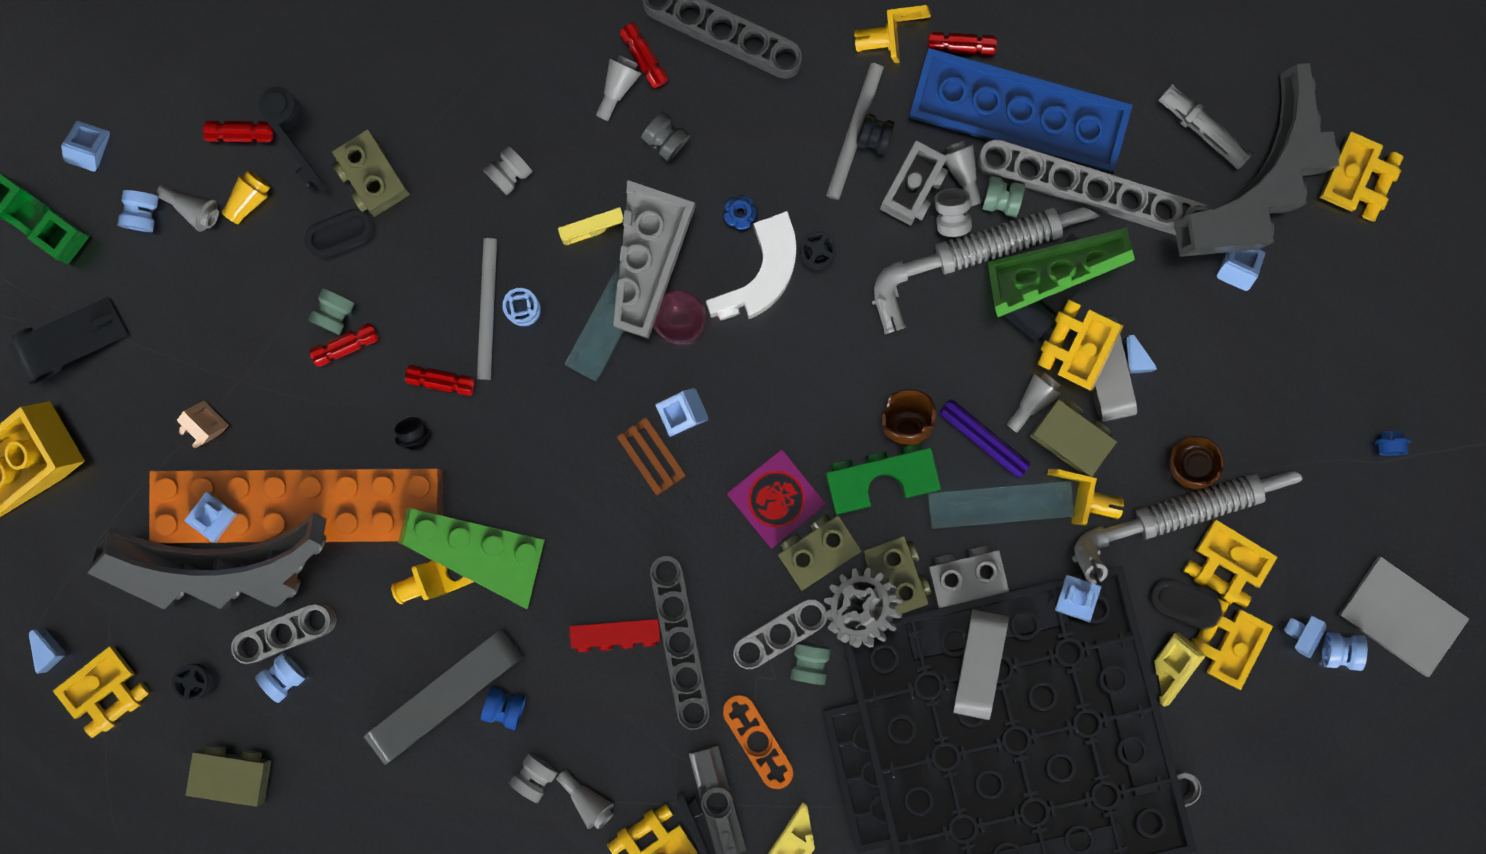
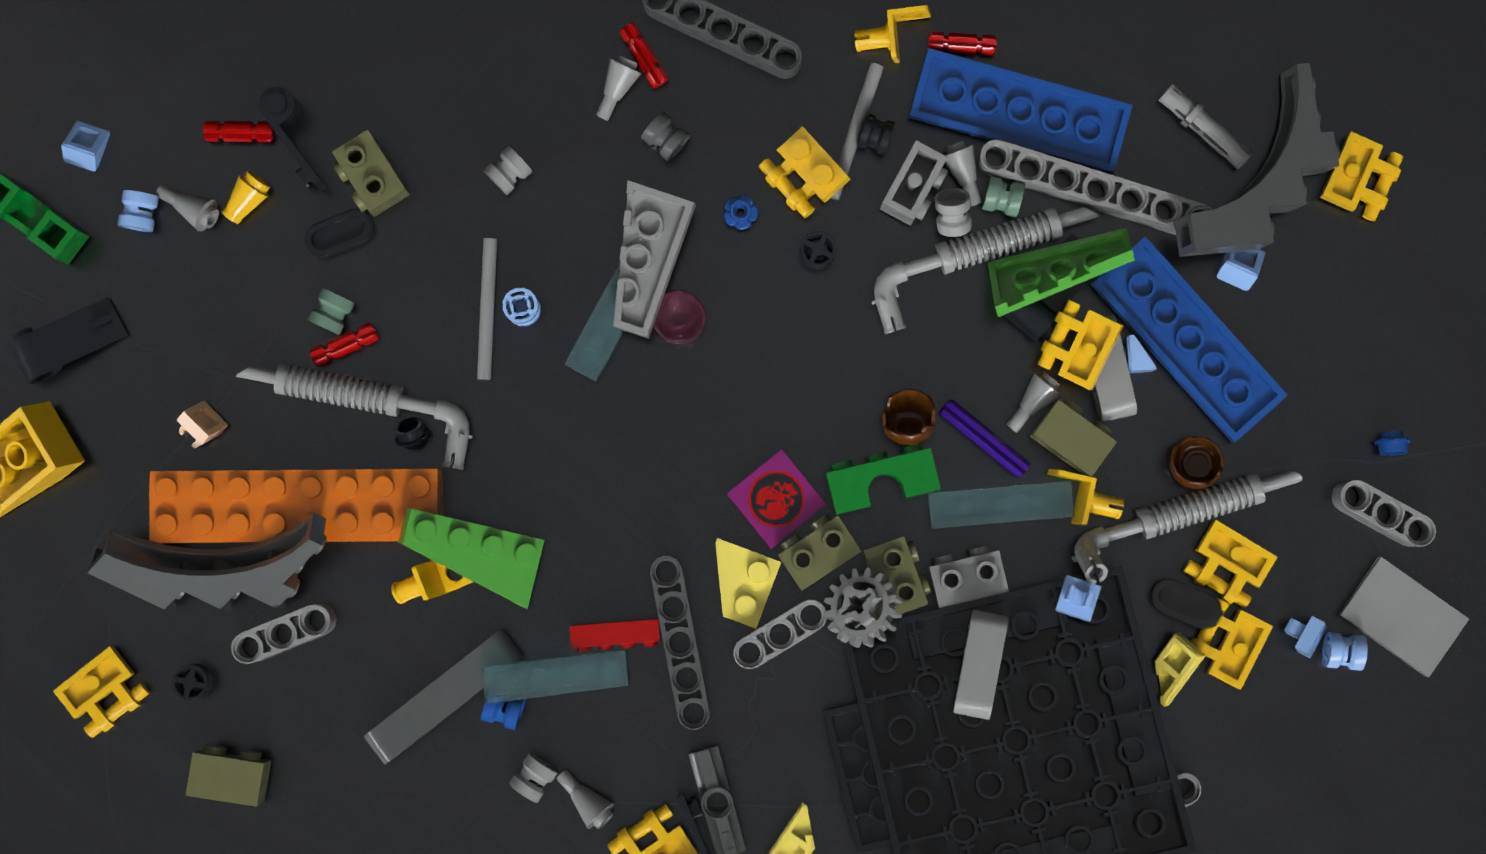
light blue slope [29,628,66,674] -> none
light blue tile [184,492,238,543] -> none
light blue wheel [255,653,306,703] -> none
red axle [405,365,475,396] -> none
light yellow tile [558,207,624,245] -> none
dark orange tile [617,417,686,496] -> none
light blue slope [656,388,709,437] -> none
white arch [706,211,796,320] -> none
orange beam [723,694,793,789] -> none
sand green wheel [790,644,831,685] -> none
none -> light grey piece [235,362,473,470]
none -> clear light blue plate [482,650,629,704]
none -> light yellow wing [715,538,781,629]
none -> yellow plate [759,126,851,218]
none -> blue plate [1090,236,1288,443]
none -> light grey beam [1331,480,1436,547]

